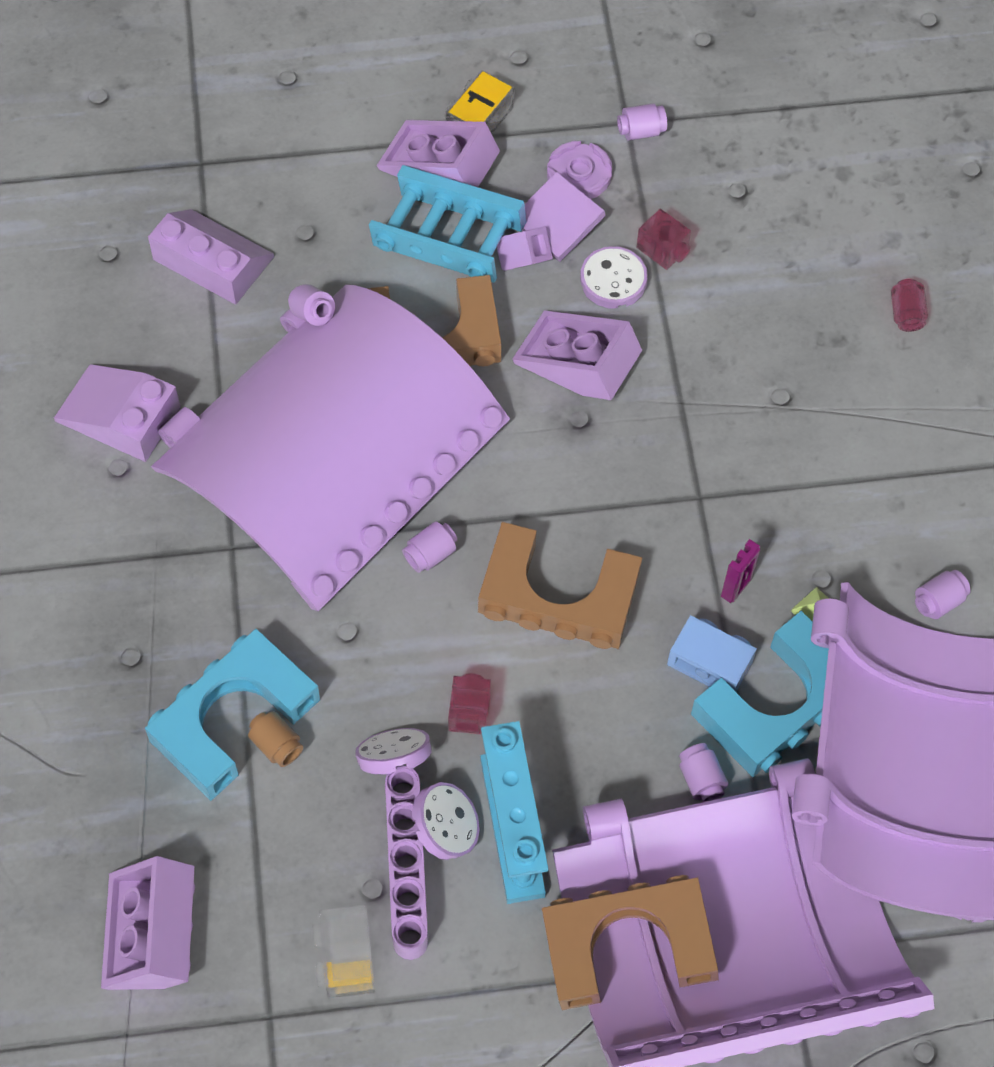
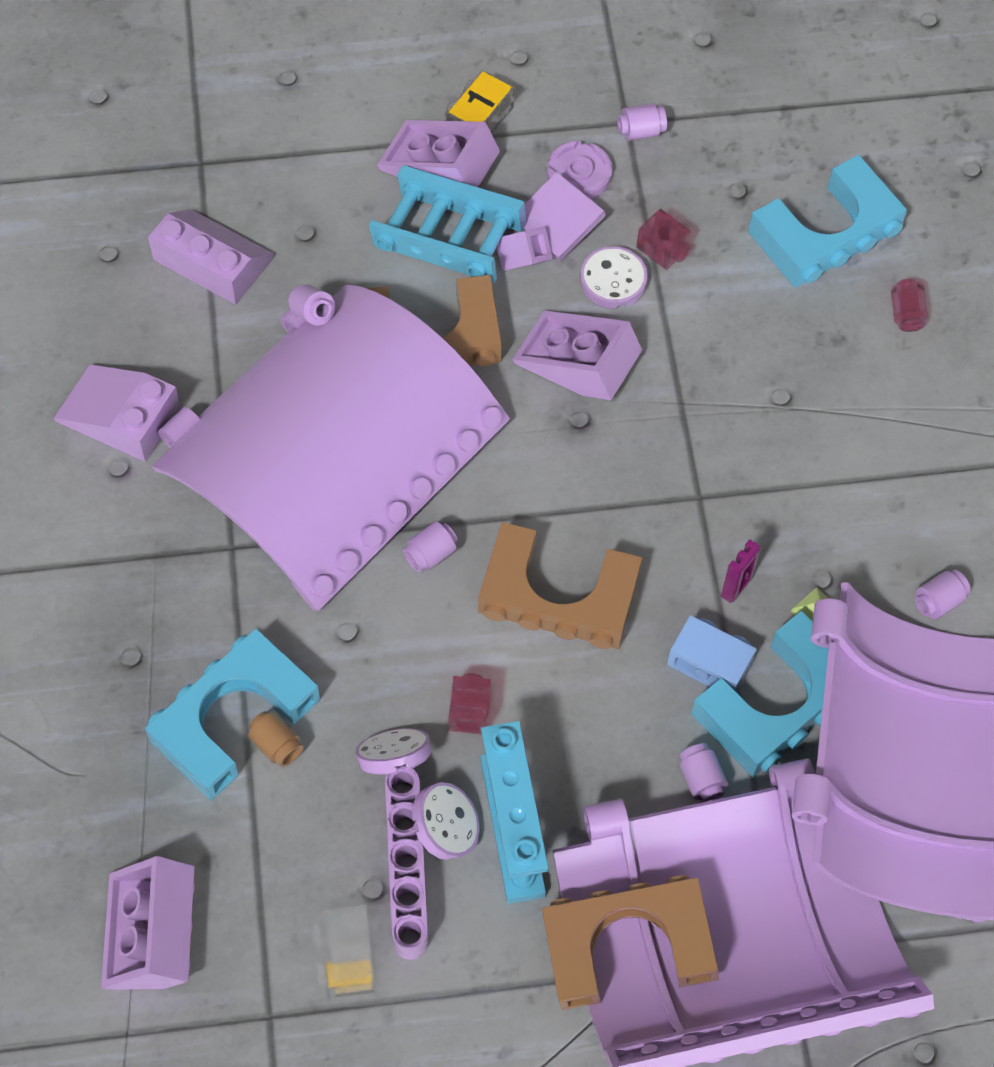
none -> medium azure arch [748,154,907,288]

